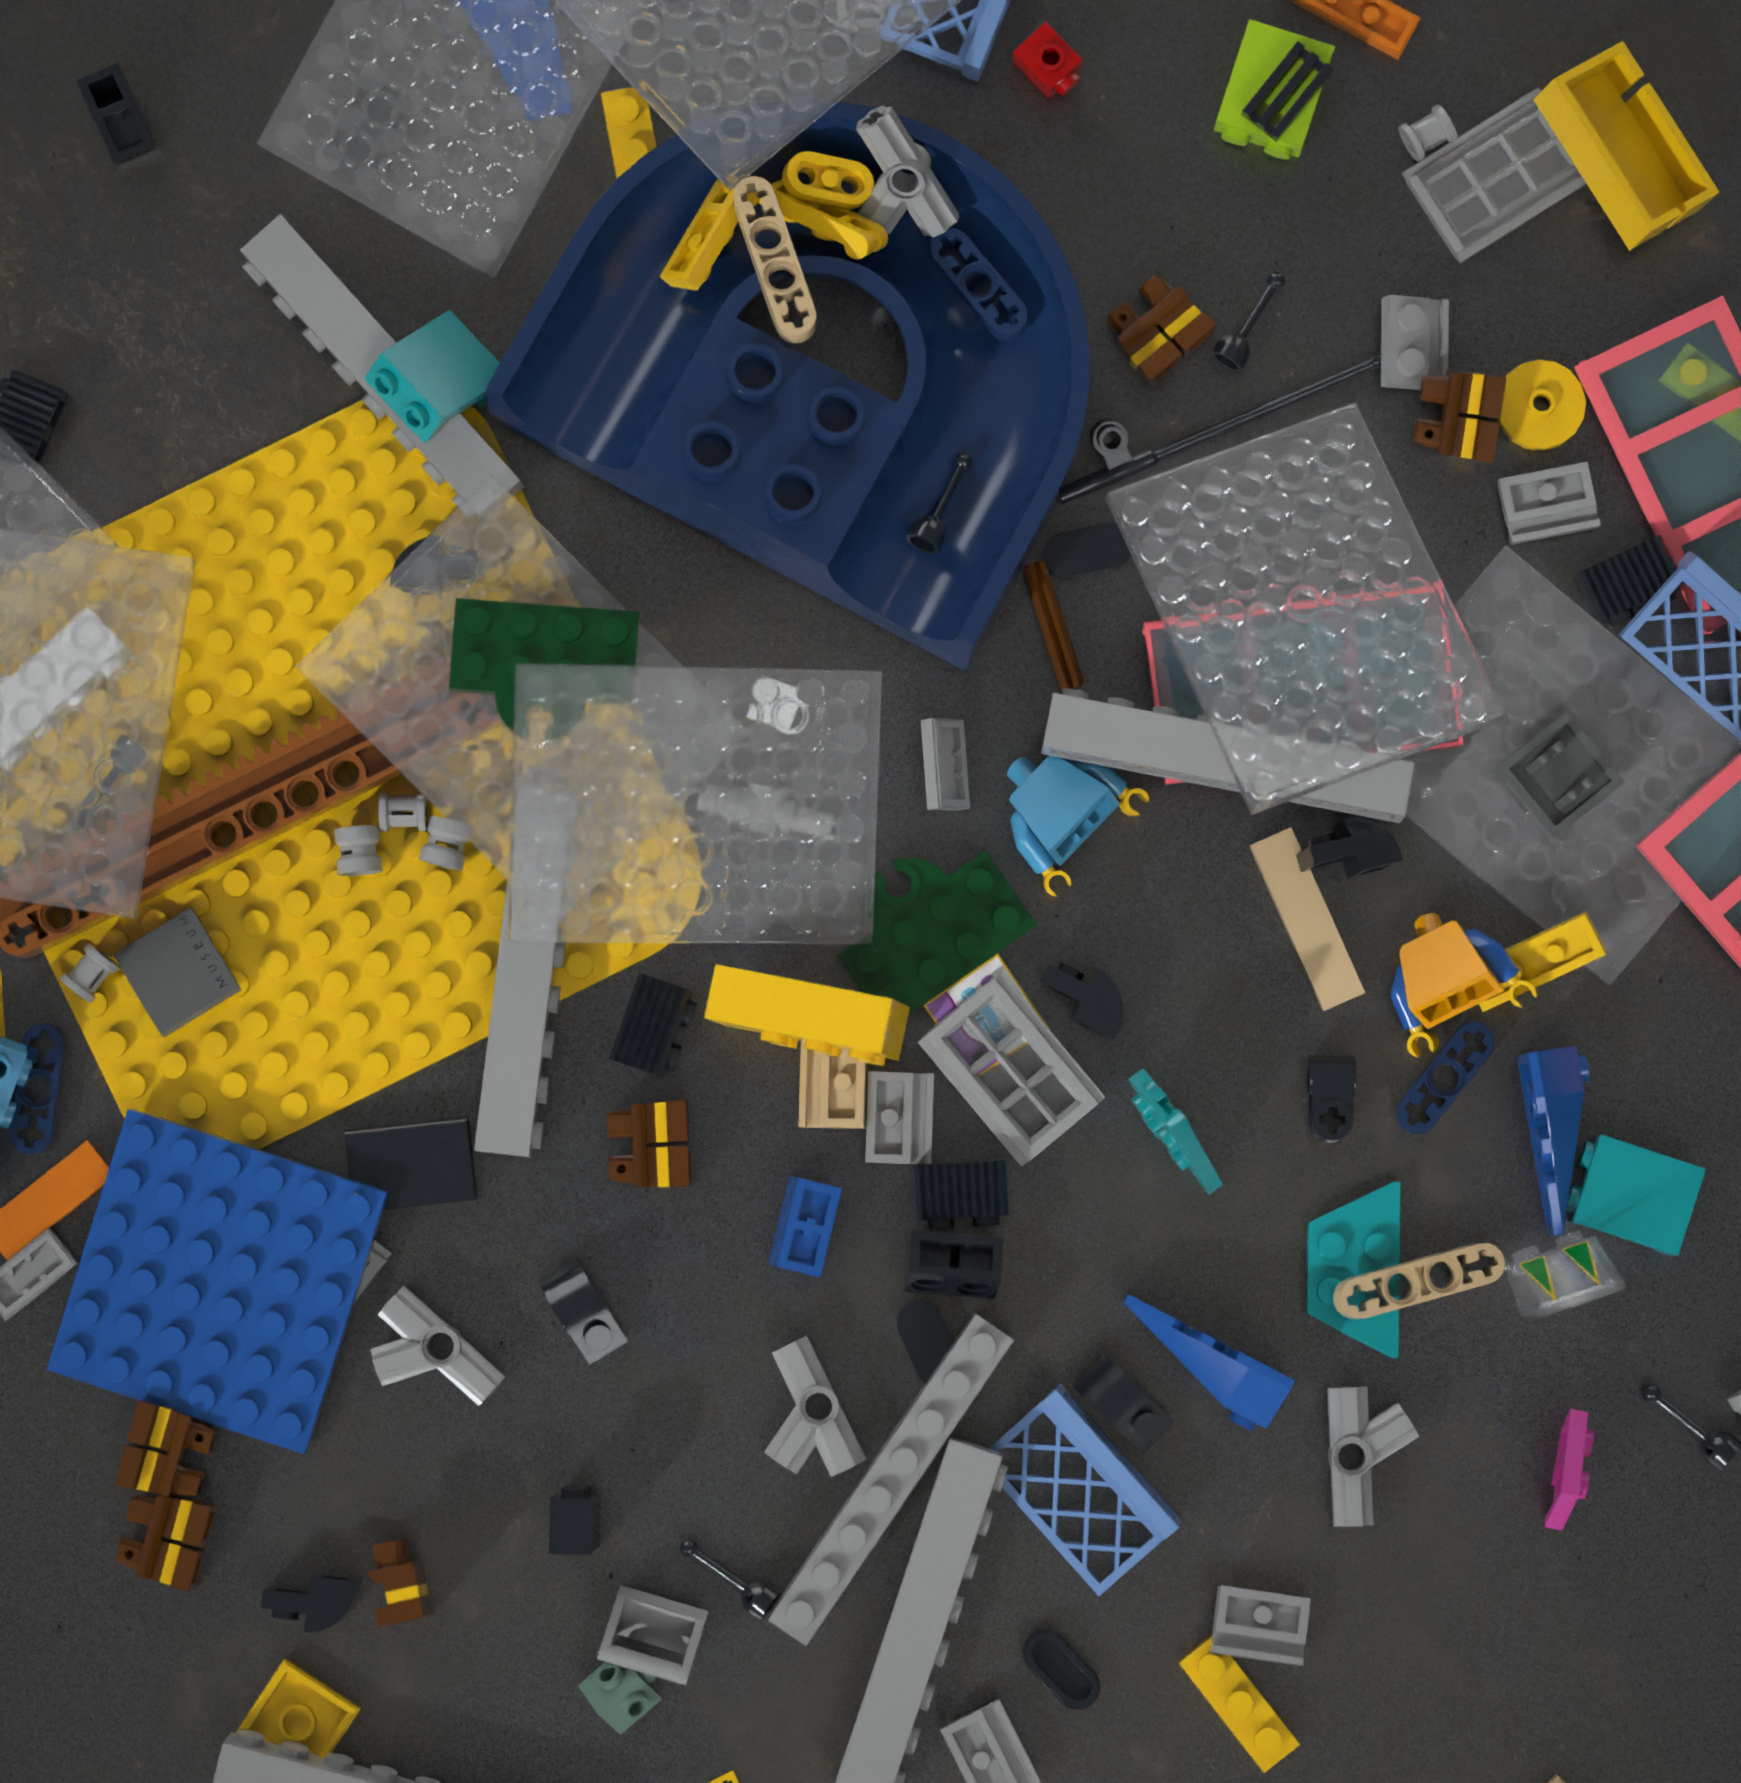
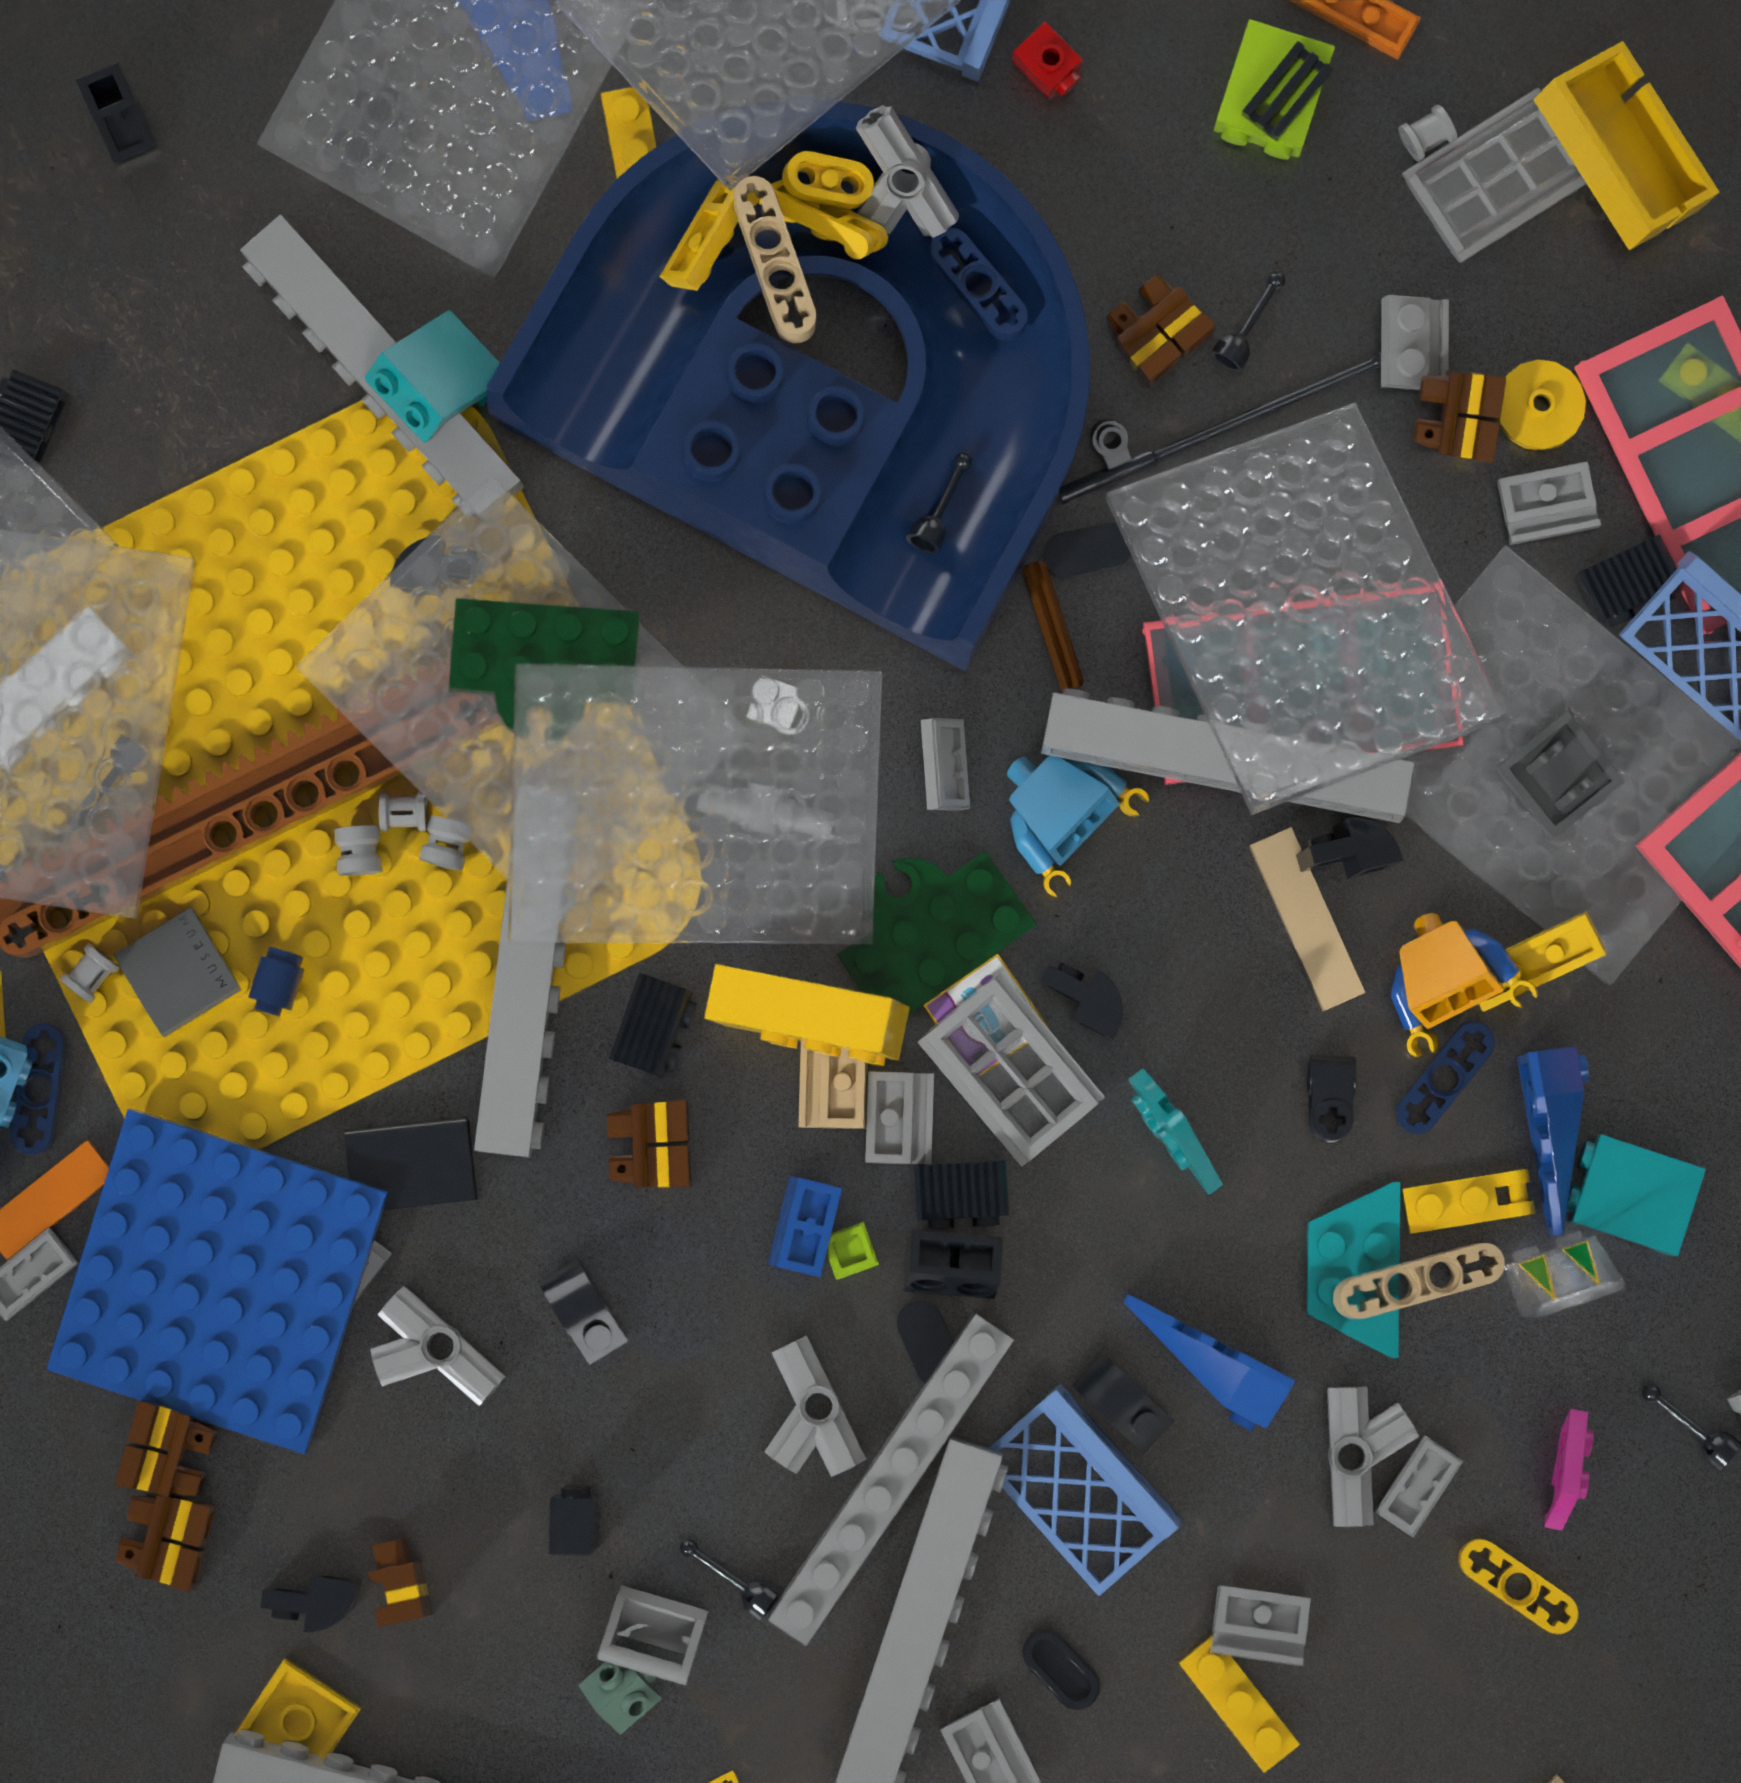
none -> dark blue brick [248,946,305,1017]
none -> lime tile [826,1222,879,1280]
none -> light grey plate [1374,1435,1463,1538]
none -> yellow plate [1401,1169,1536,1234]
none -> yellow beam [1458,1538,1578,1634]

